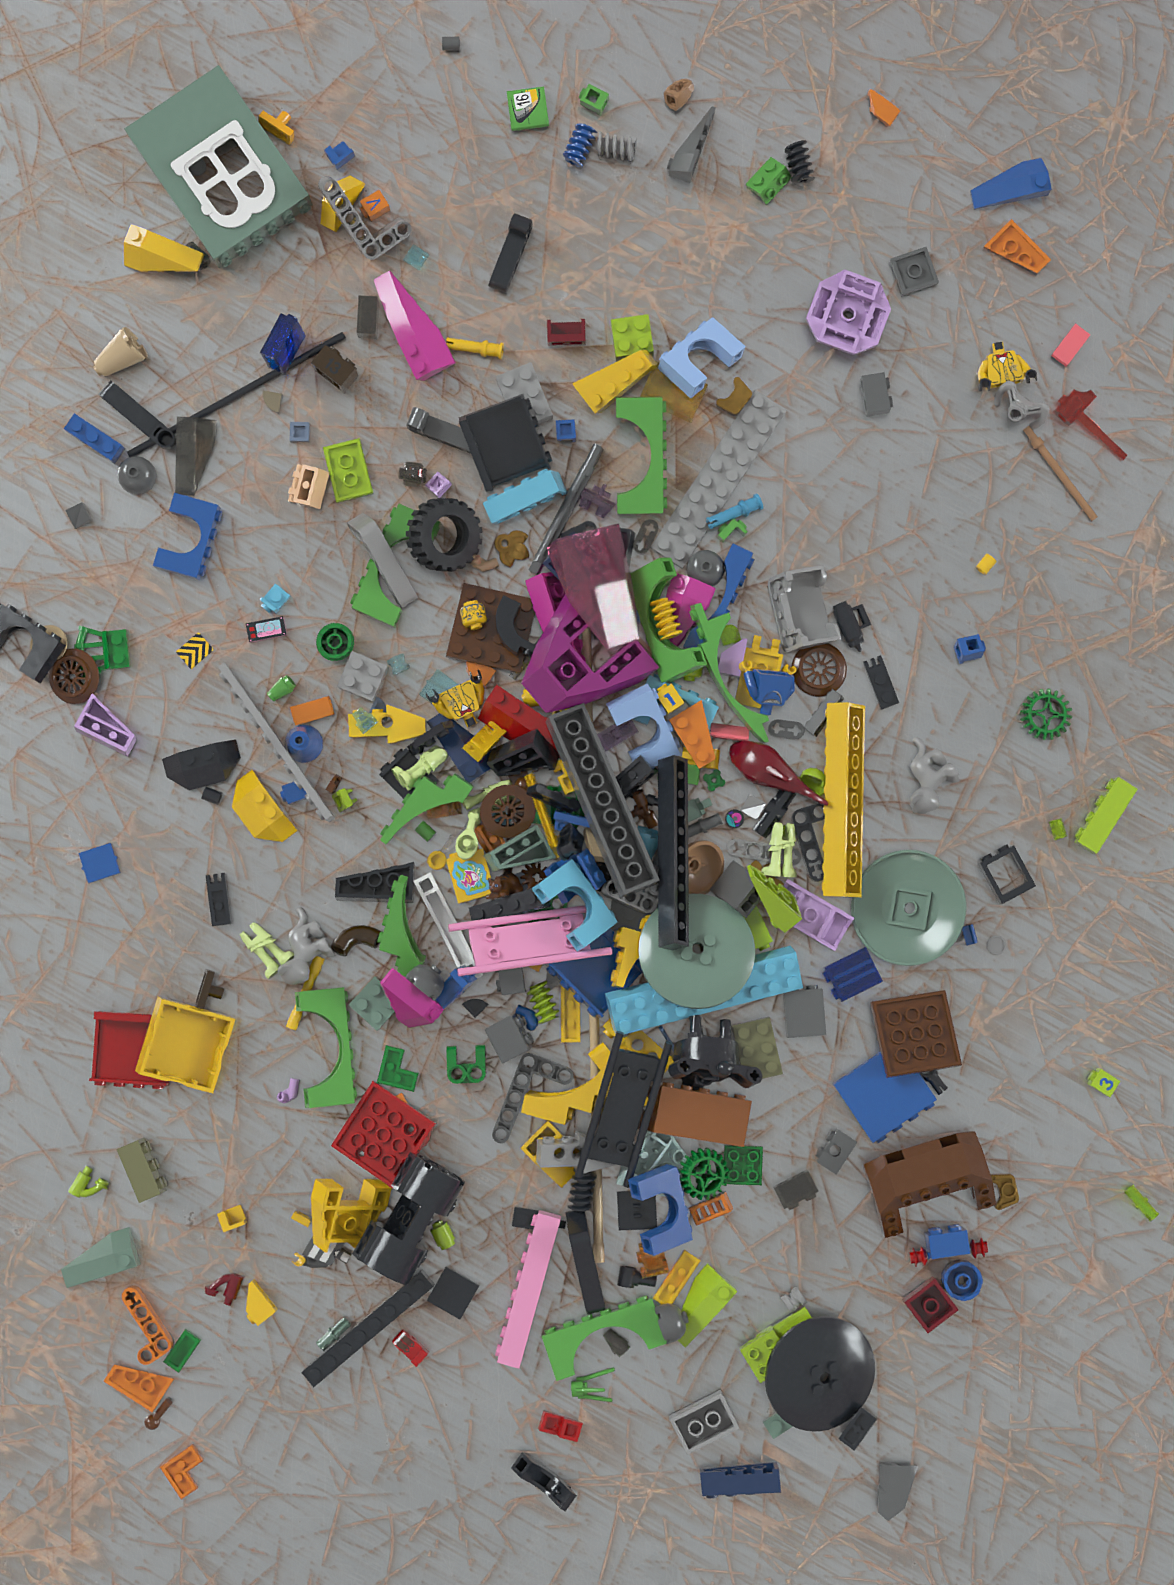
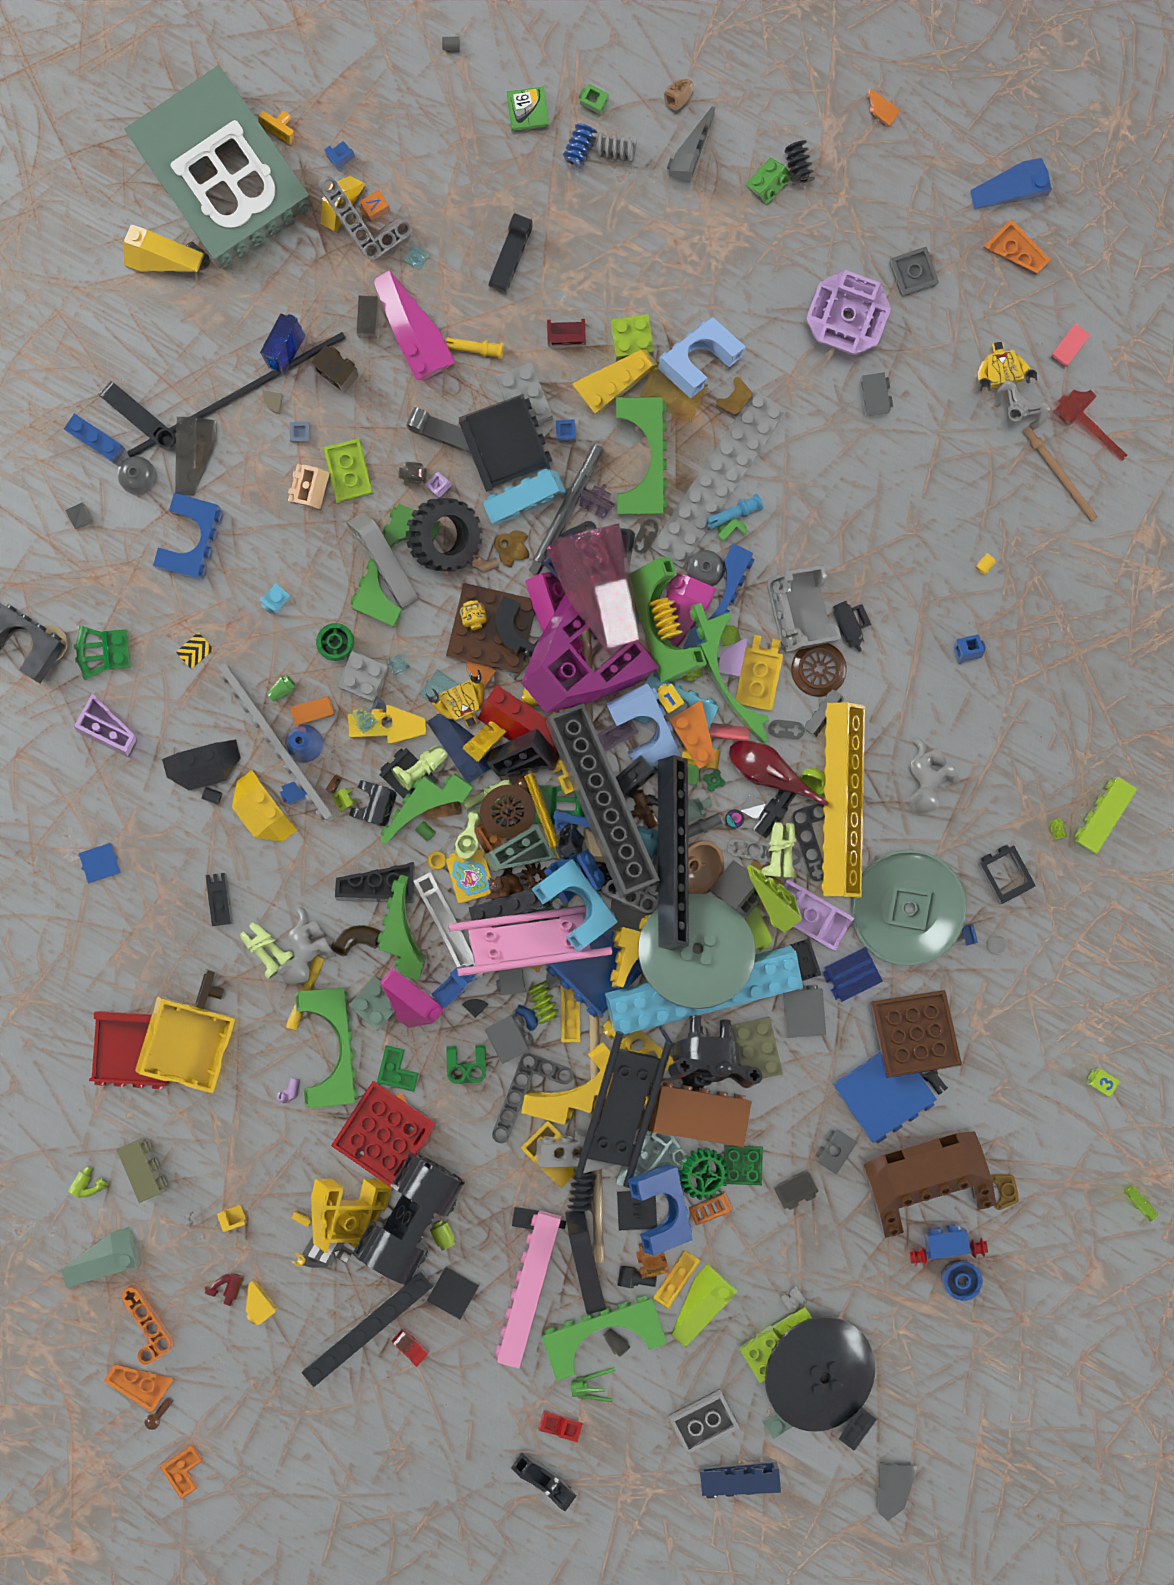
reddish brown piece [49,648,99,704] -> none
tan cone [93,327,148,377] -> none
green tile [163,1329,201,1373] -> none
tile [246,616,287,643] -> none
sand green axle [316,1318,351,1351] -> none
dark grey cylinder [405,964,444,1001] -> none
black hinge [407,720,455,756] -> none
black hinge [526,783,581,813] -> none
dark grey cylinder [655,1303,689,1344] -> none
blue torso [739,660,796,715] -> none
black hinge [863,655,899,710] -> none
dark red brick [902,1276,958,1333] -> none
green gear [1020,689,1073,740] -> none
none -> black piece [349,780,397,826]
none -> black hinge [790,938,822,981]

